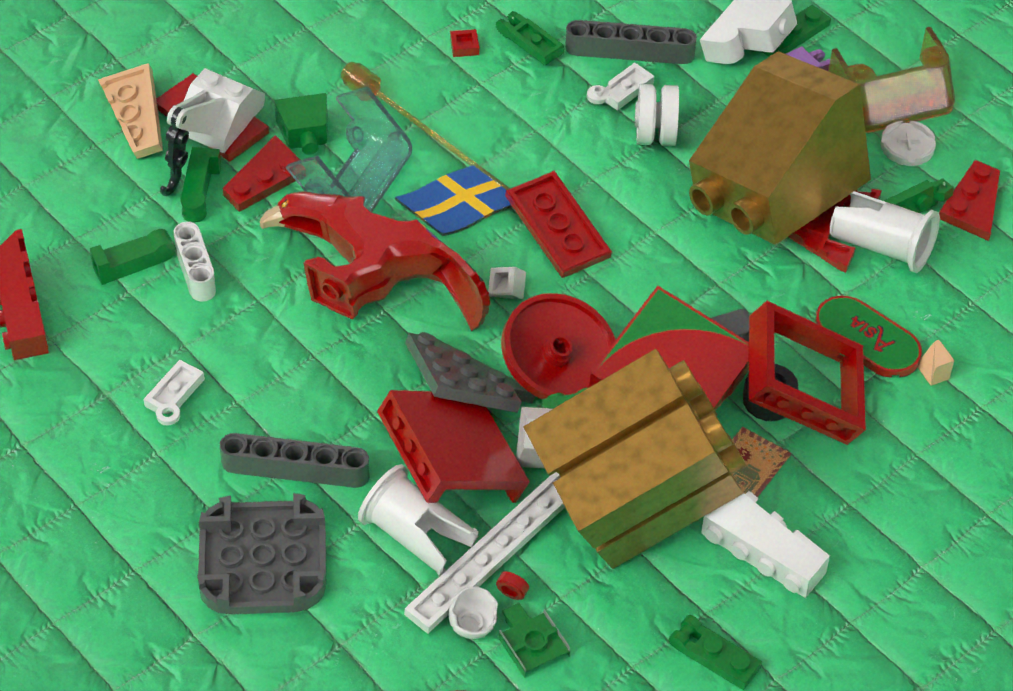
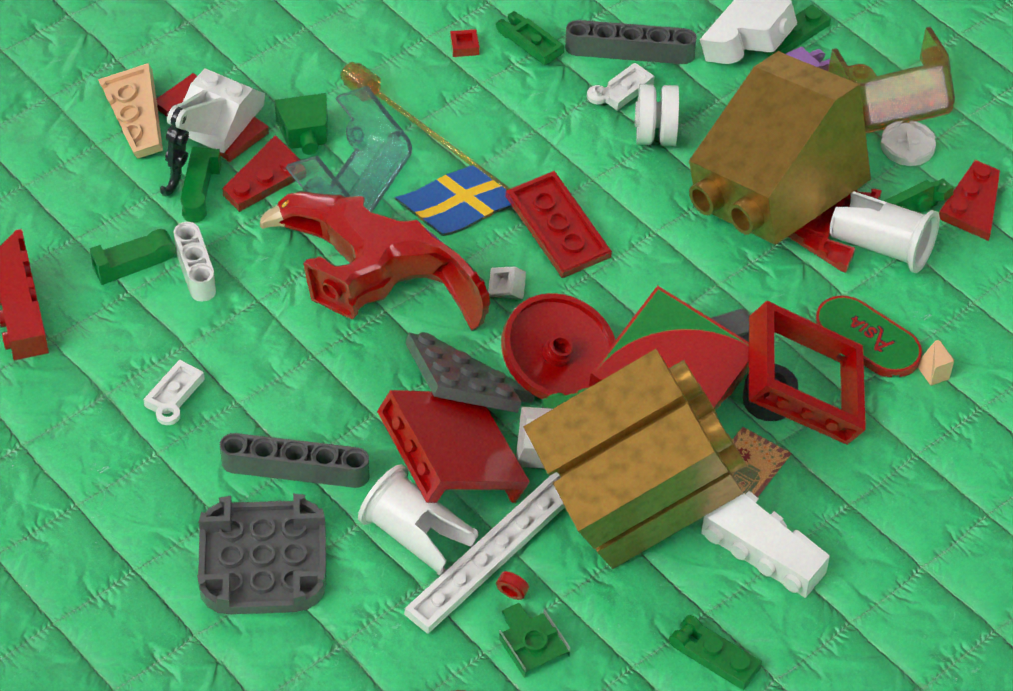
white hair [449,586,498,639] -> none

